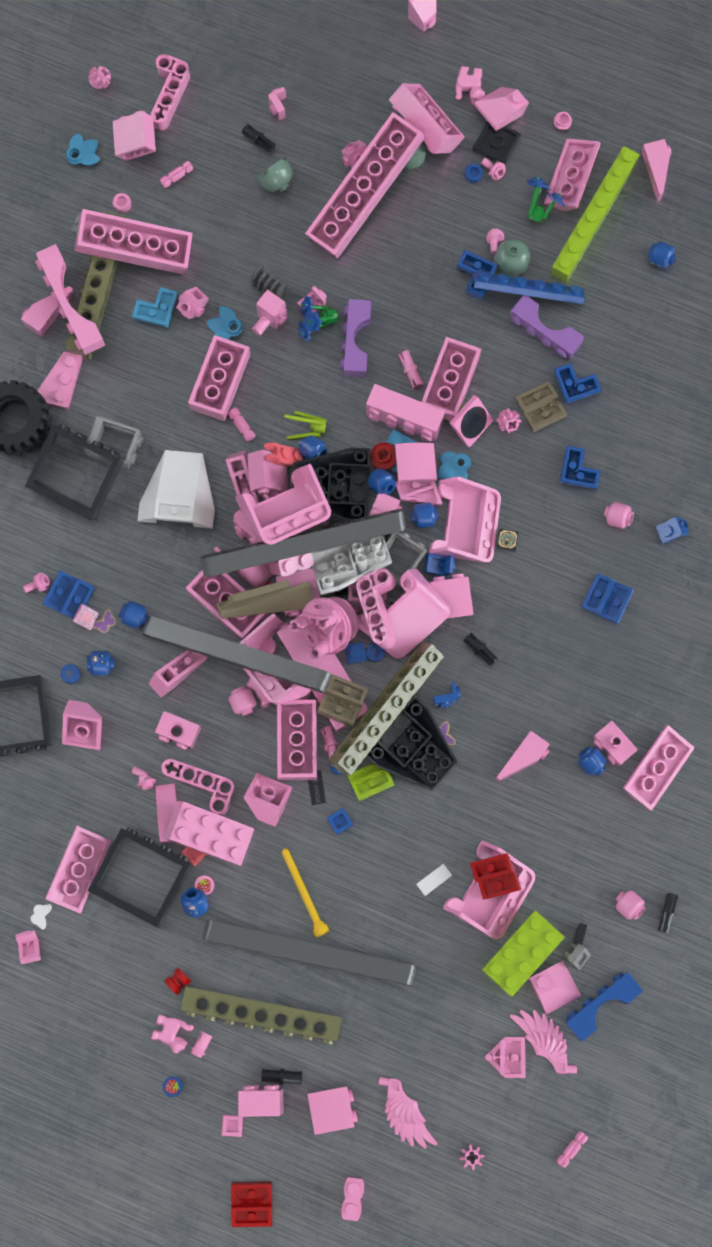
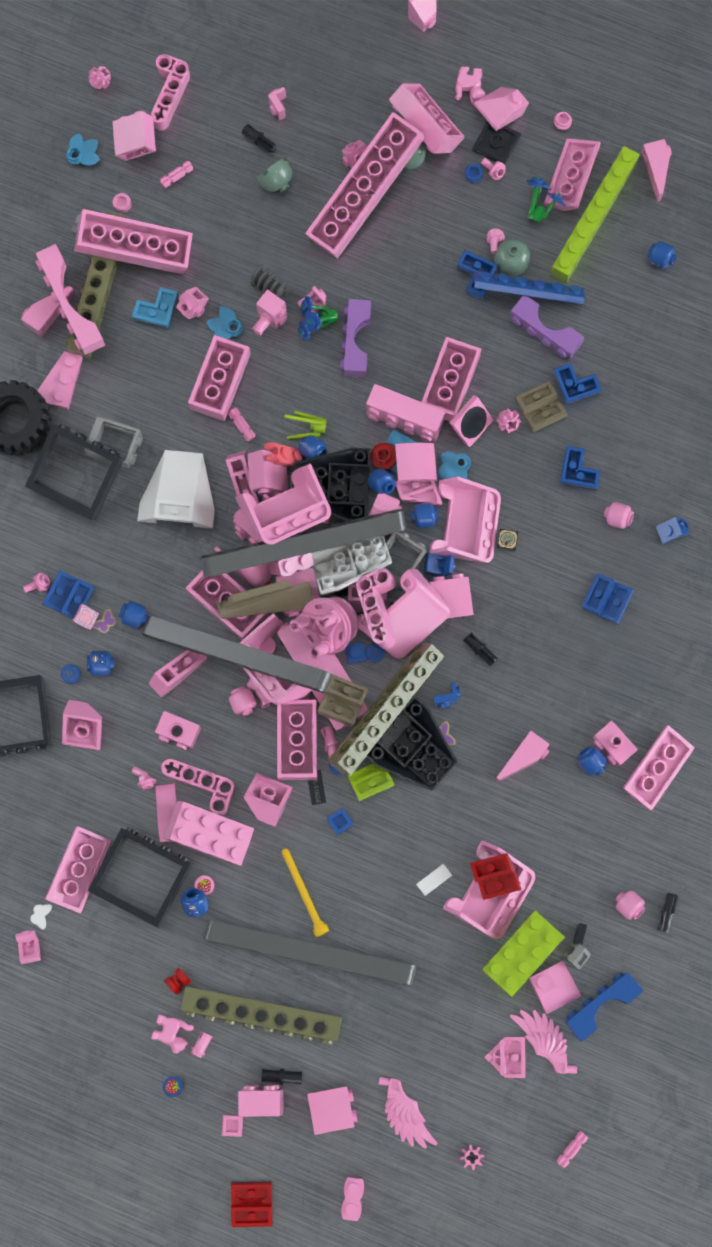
coral tile [181,847,207,866] -> none
bright pink pin [398,350,424,389] -> none

